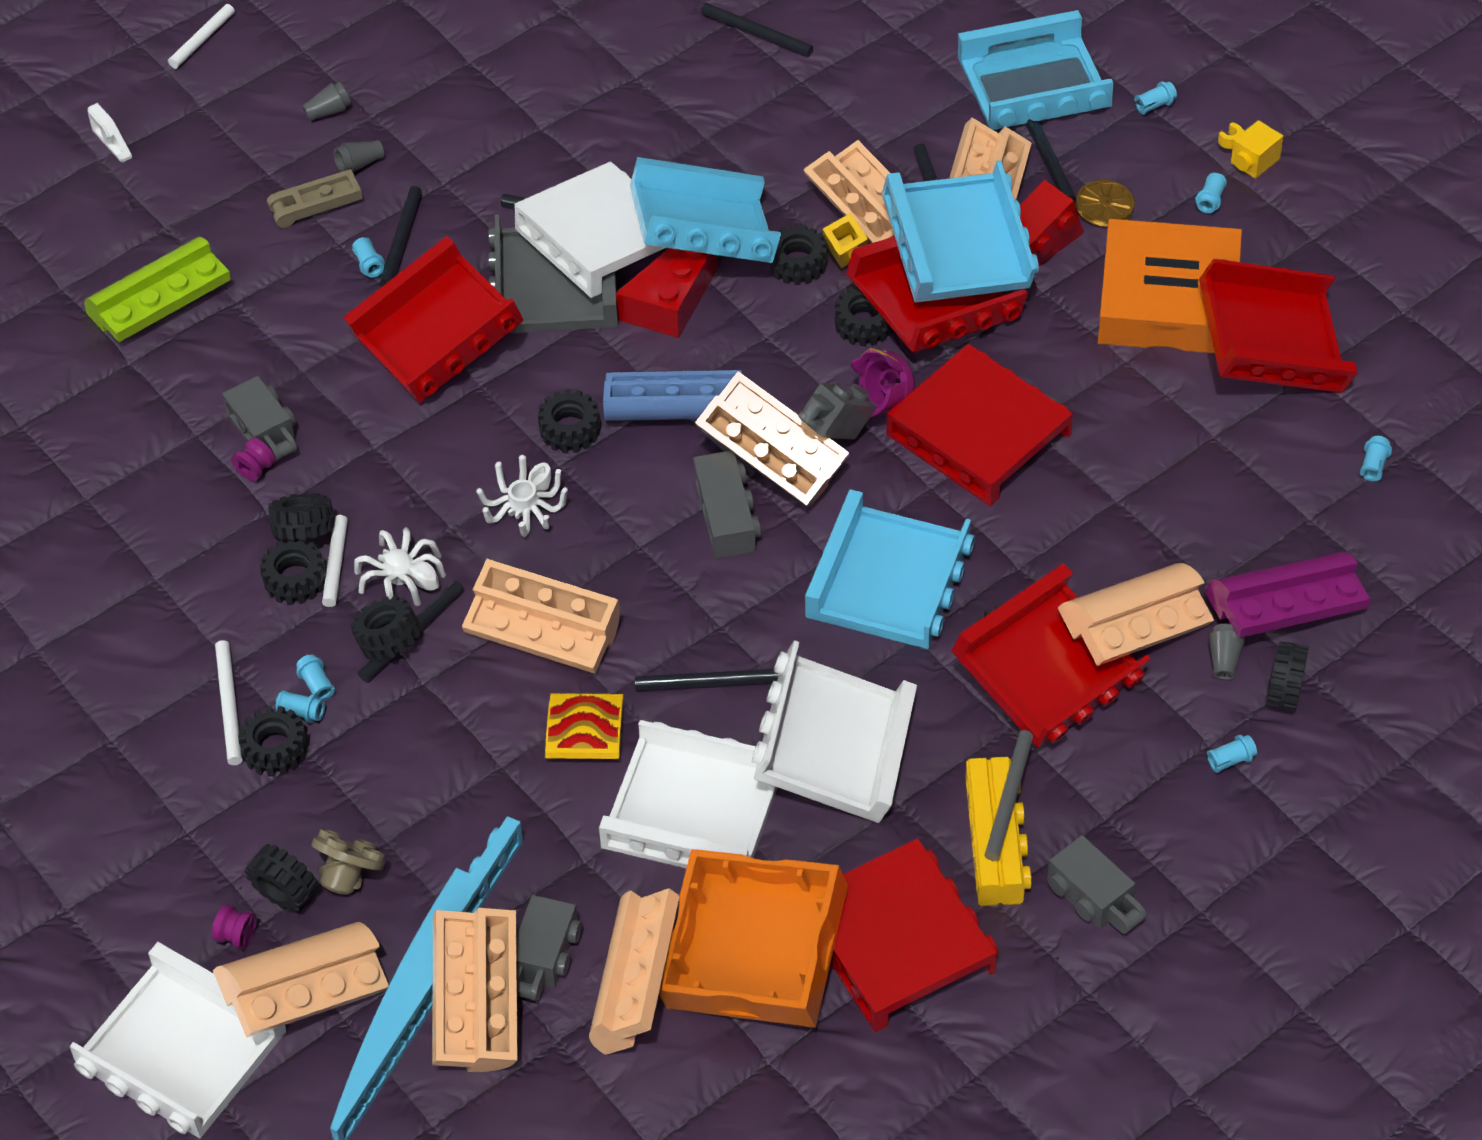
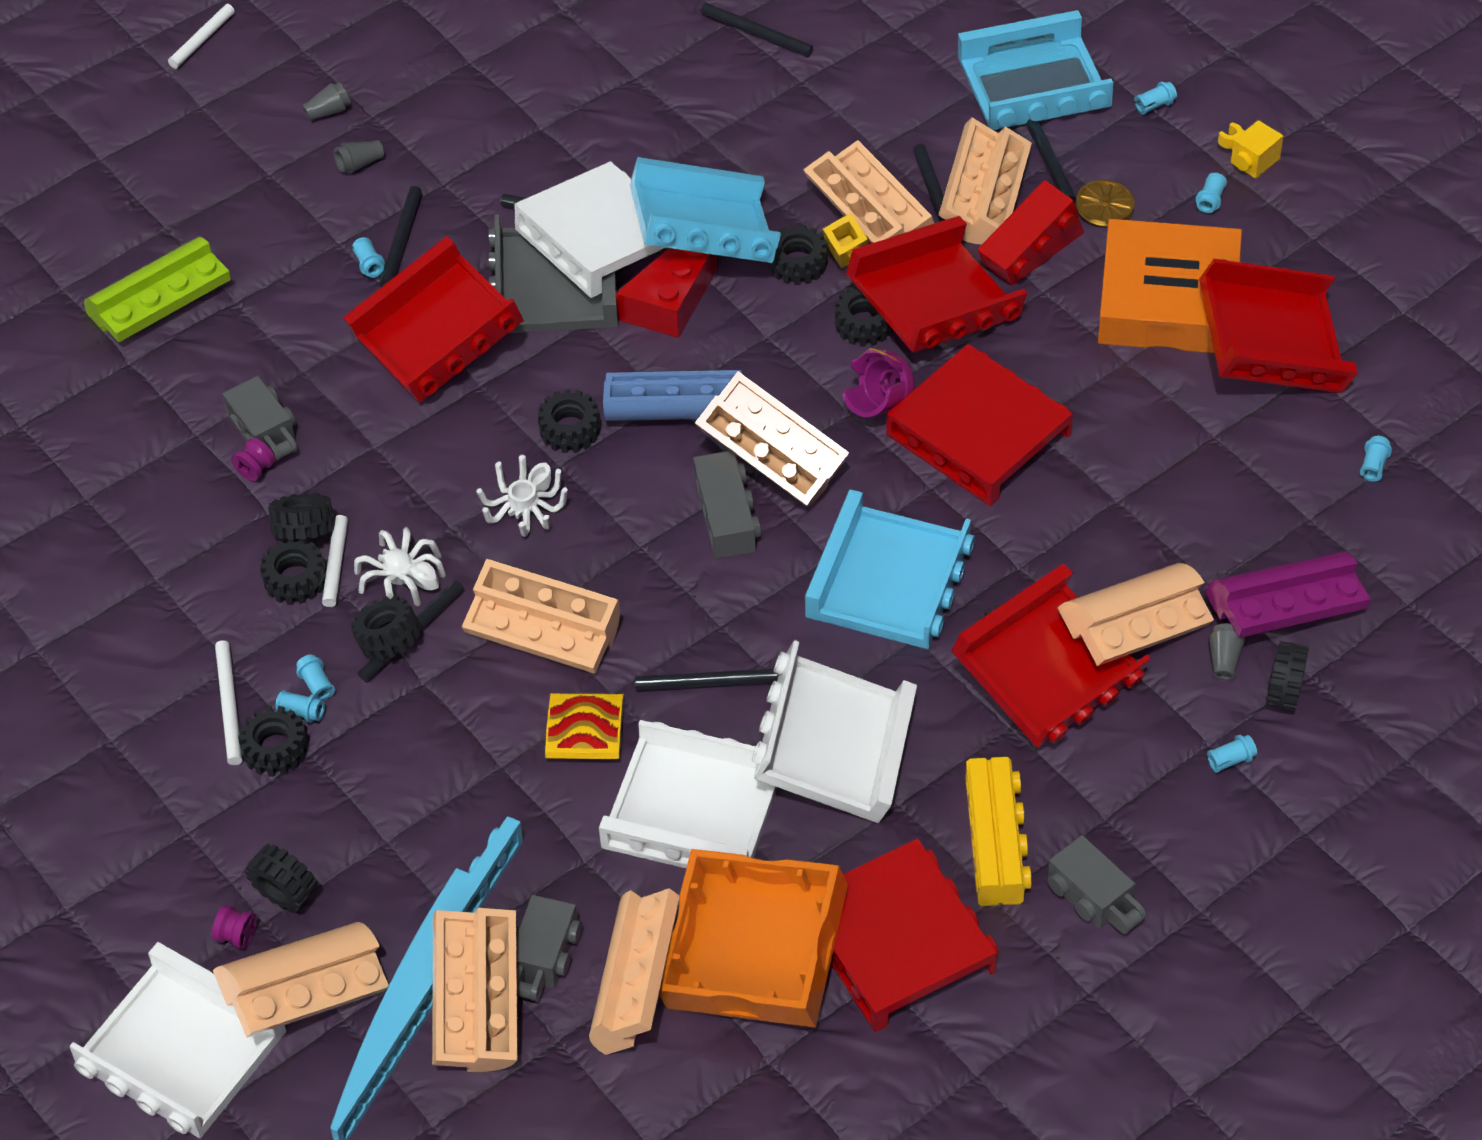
white tile [87,103,132,163] -> none
dark tan plate [267,169,363,229] -> none
dark tan plate [311,828,386,895] -> none
dark grey brick [798,382,877,439] -> none
medium azure panel [882,160,1039,303] -> none
dark grey bar [984,730,1034,861] -> none

